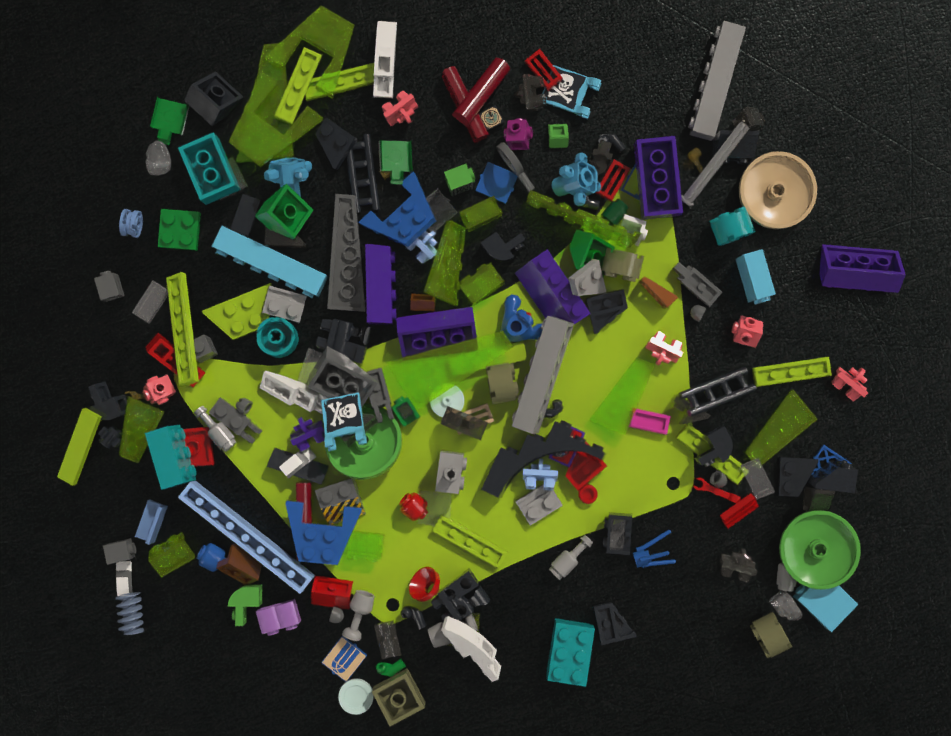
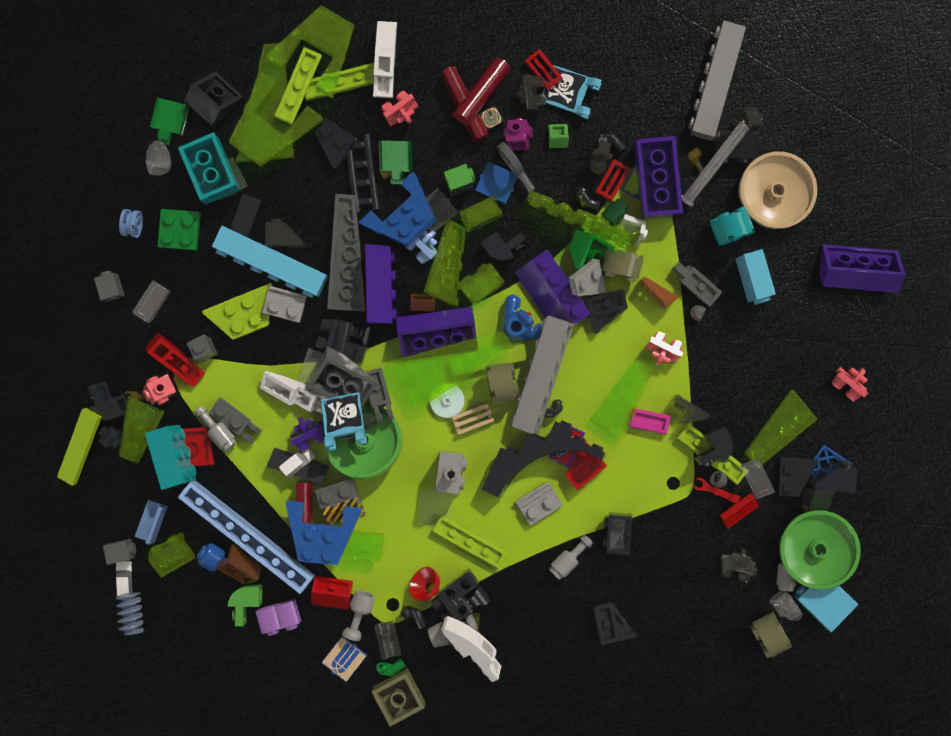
lime tile [166,272,199,387] -> none
dark grey hinge [236,398,253,415] -> none
green slope [255,184,313,239] -> none
teal brick [257,317,299,358] -> none
dark azure piece [264,157,312,197] -> none
dark grey hinge [329,607,344,623] -> none
light aqua piece [338,679,374,715] -> none
green window [391,396,421,427] -> none
red head [399,492,428,521] -> none
clear smoke slope [440,406,488,440] -> none
light blue hips [523,459,558,491] -> none
teal brick [546,618,595,687] -> none
dark azure piece [552,153,601,206] -> none
red tile [578,484,598,504] -> none
blue plant [633,530,676,568] -> none
black bar [679,367,756,417] -> none
coral brick [731,315,763,348] -> none
lime tile [752,357,832,387] -> none

